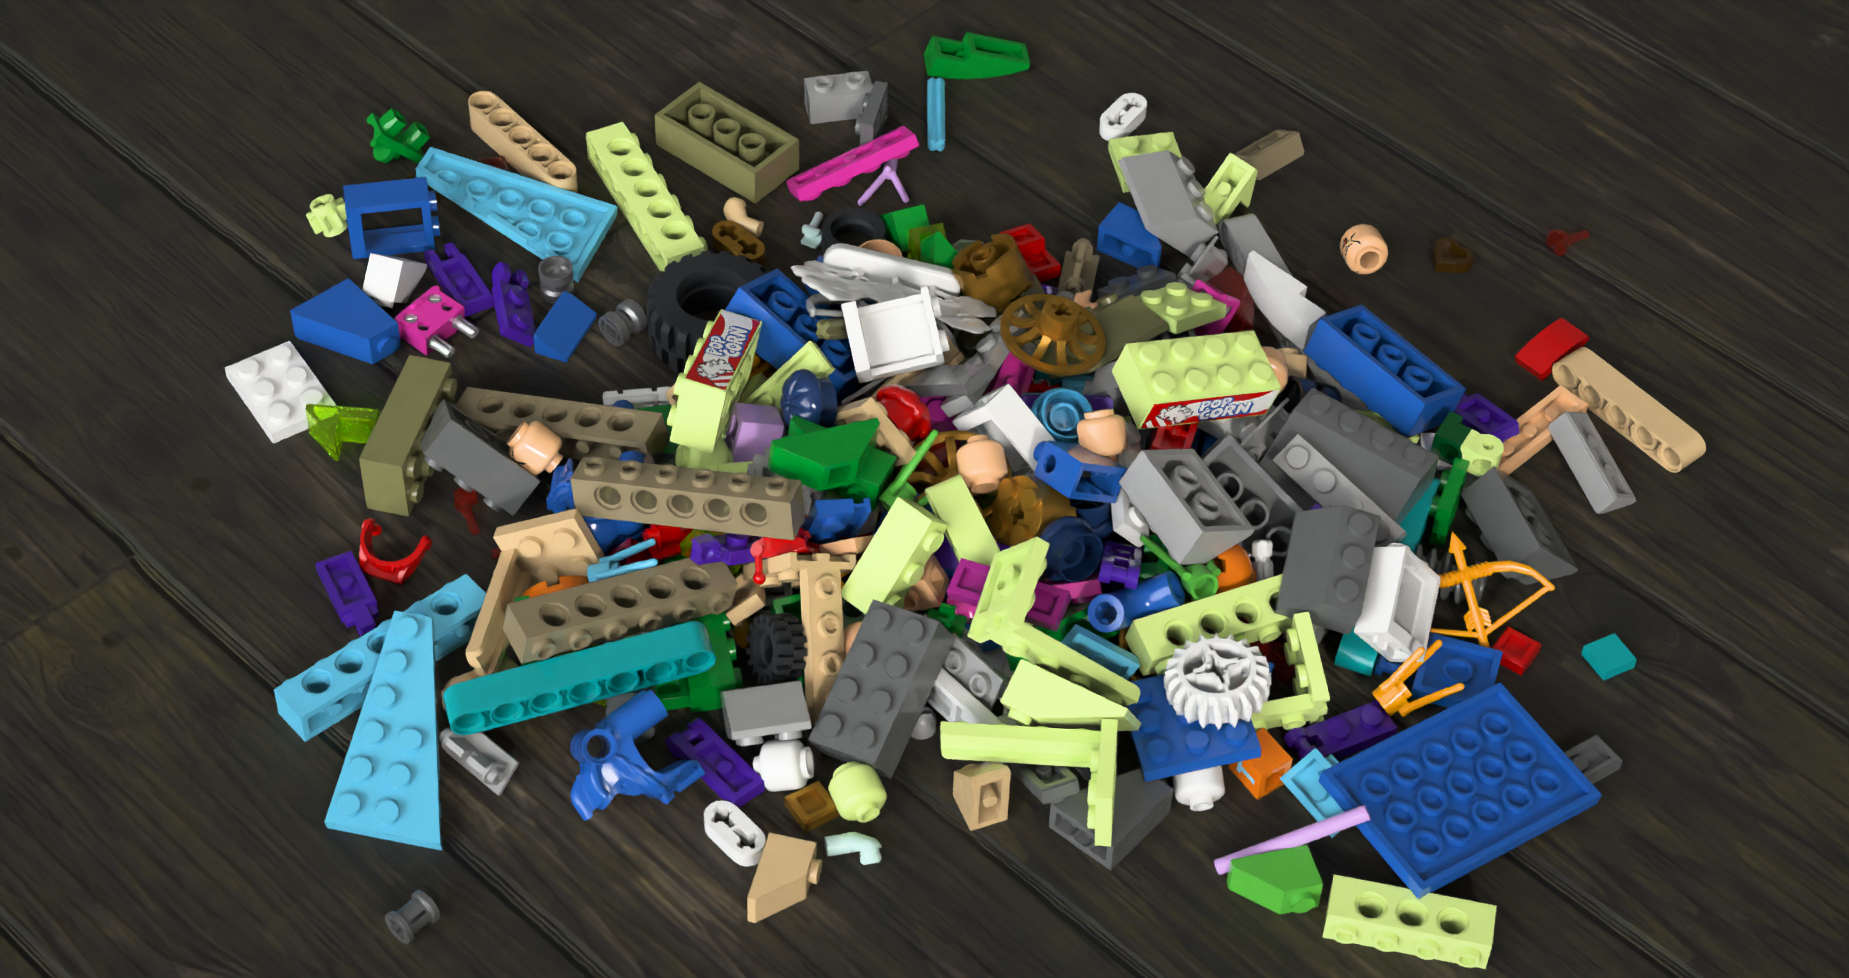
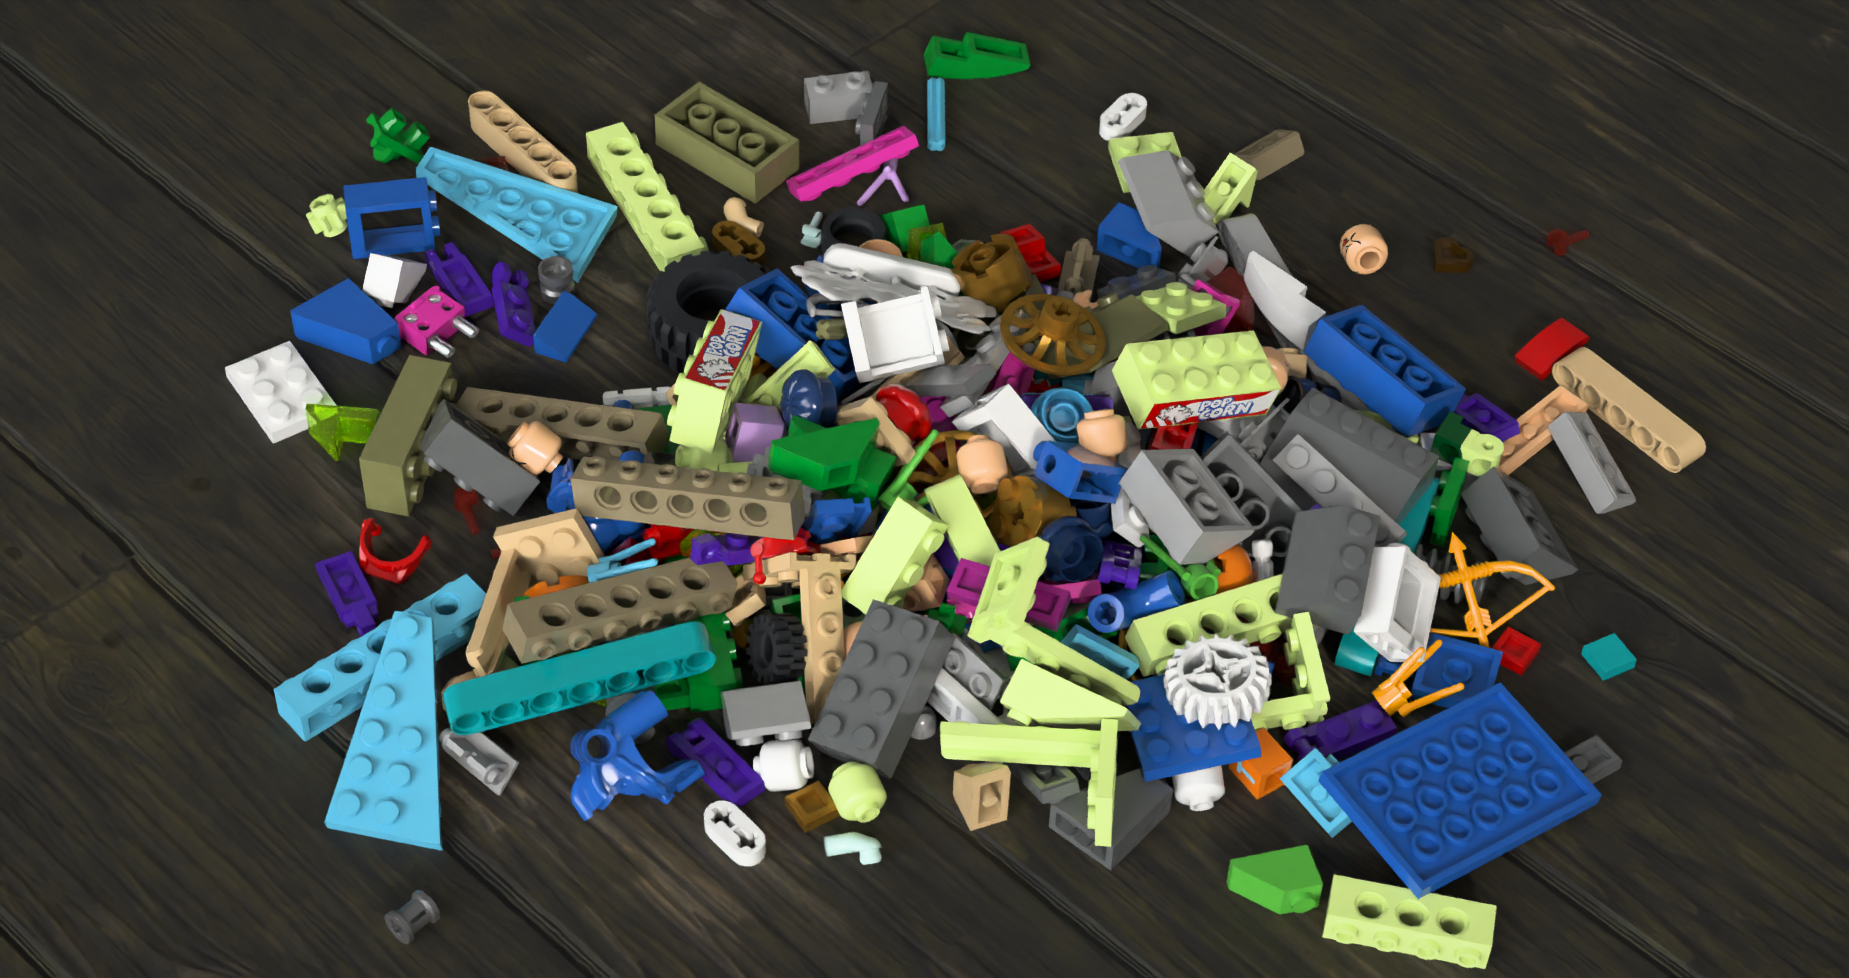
flat silver wheel [598,299,648,347] -> none
tan slope [747,832,822,923] -> none
lavender bar [1214,805,1371,875] -> none

